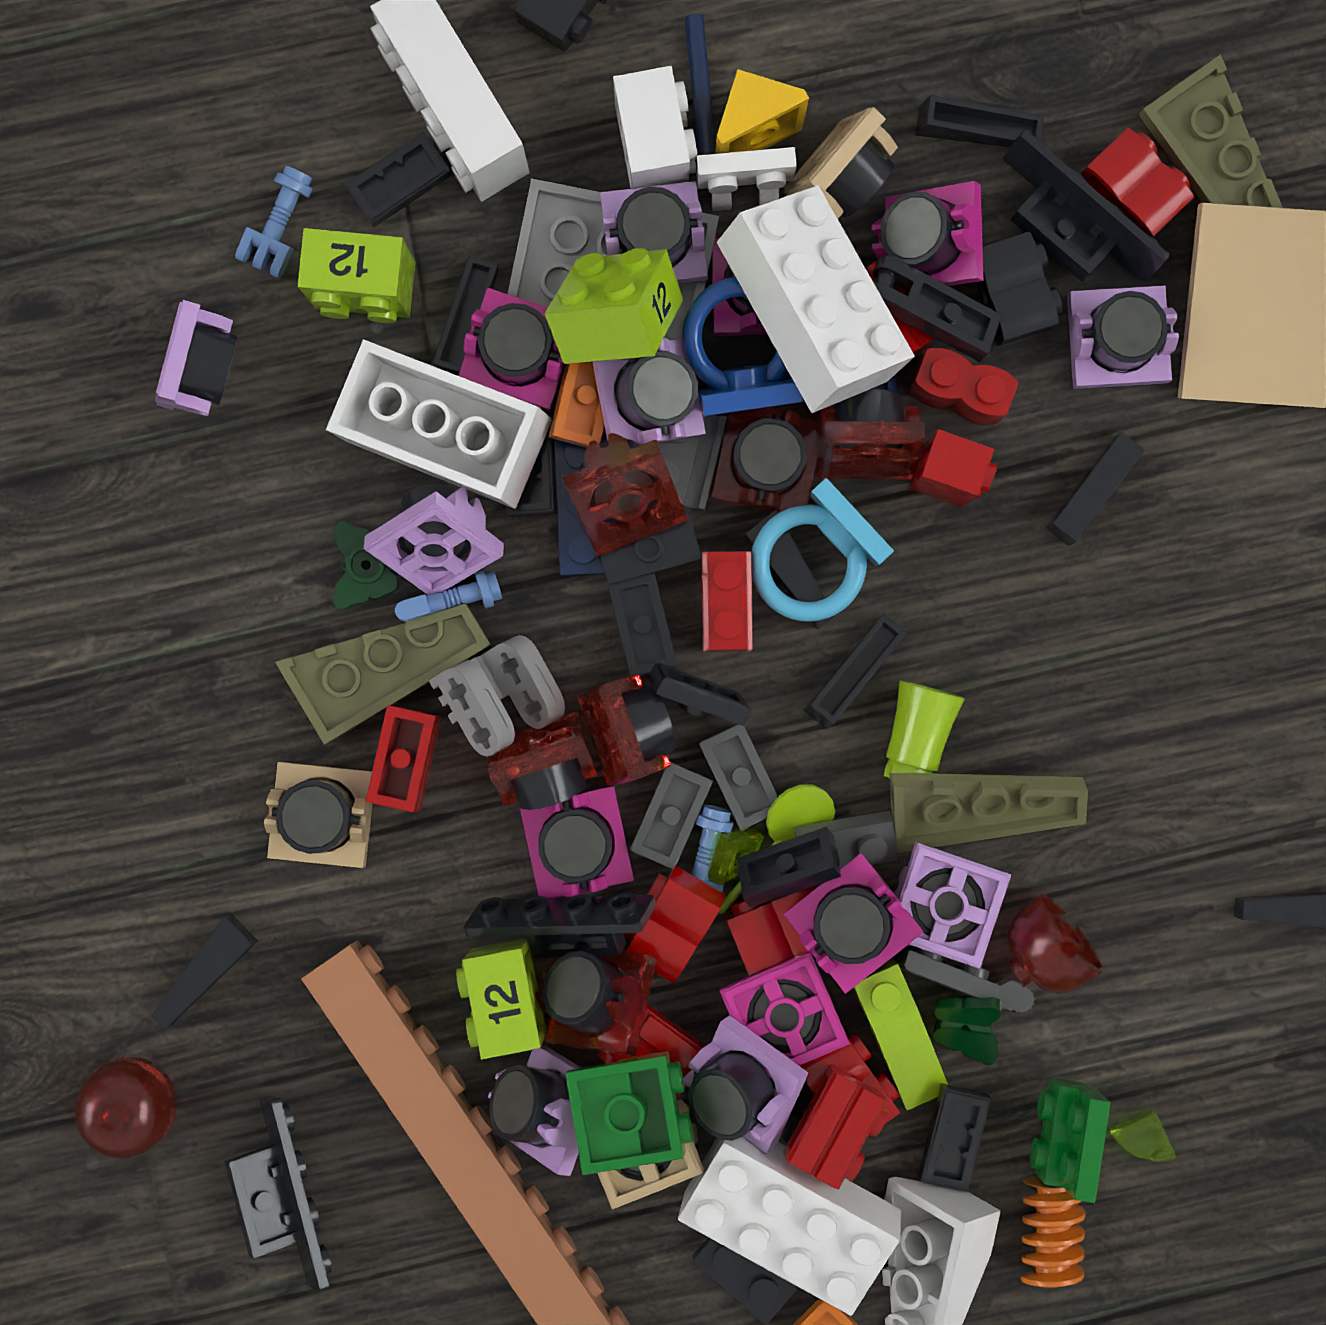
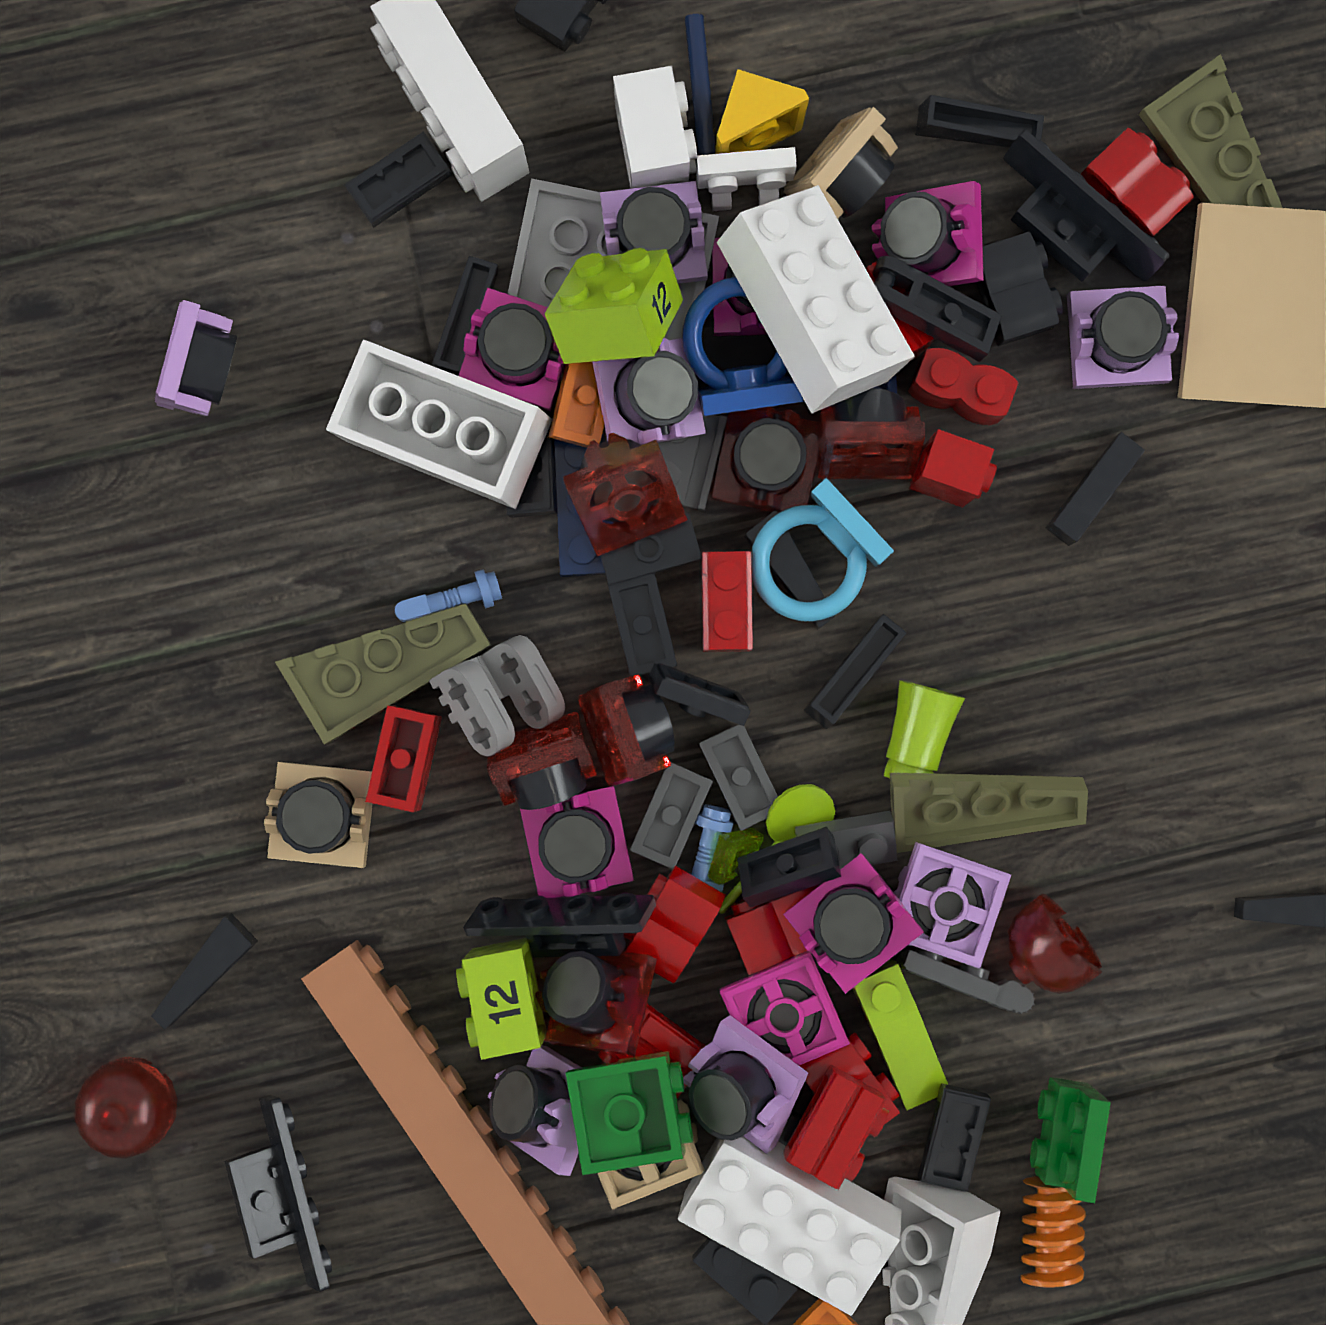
medium blue hinge [235,166,313,279] -> none
lime brick [298,228,415,323] -> none
dark green animal [333,521,398,611] -> none
lavender piece [364,484,504,595] -> none
dark green animal [933,996,1002,1066] -> none
clear neon green tile [1109,1110,1177,1162] -> none

